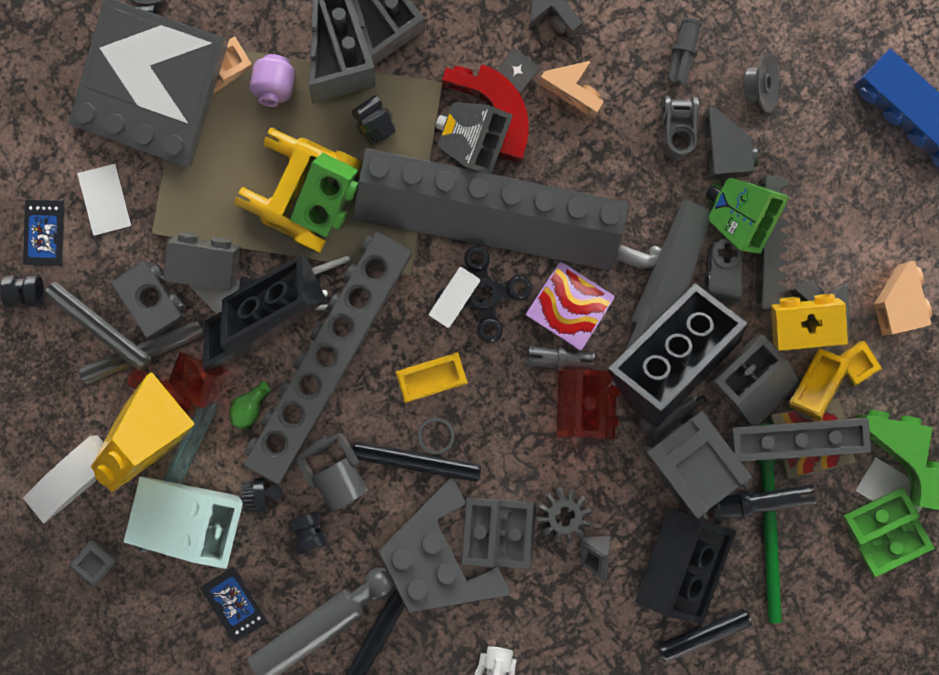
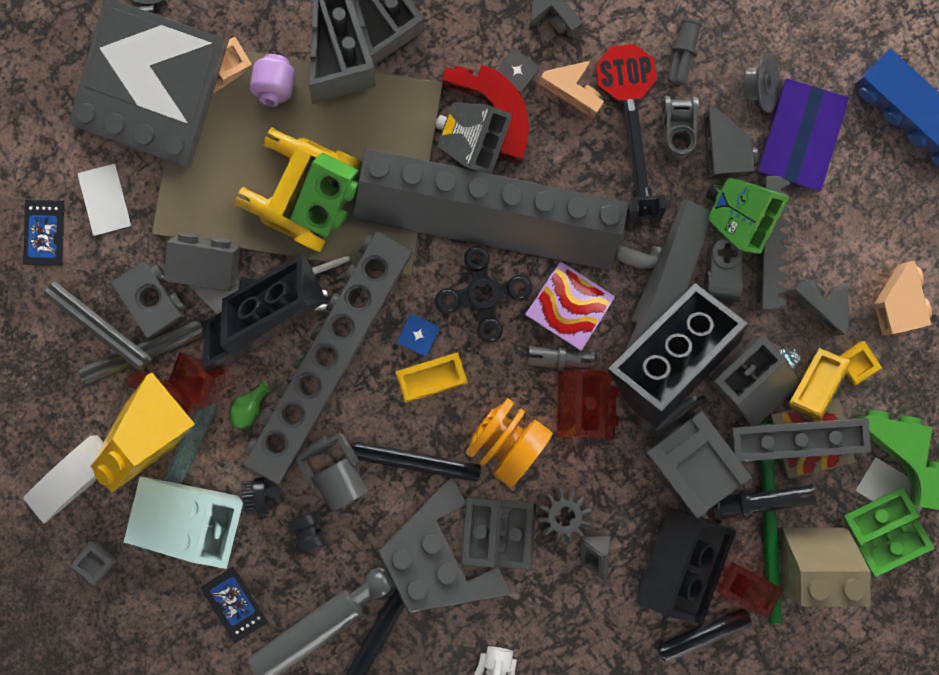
black wheel [1,274,45,308] -> none
black piece [352,95,396,145] -> none
dark grey piece [418,417,455,455] -> none
white sticker [429,267,480,328] -> none
yellow brick [771,294,848,351] -> none
none -> blue tile [397,313,441,357]
none -> light orange wheel [465,398,553,488]
none -> black piece [595,44,667,231]
none -> clear red slope [717,562,784,619]
none -> dark purple tile [756,78,849,192]
none -> clear light blue piece [779,348,802,370]
none -> dark tan slope [781,527,871,607]

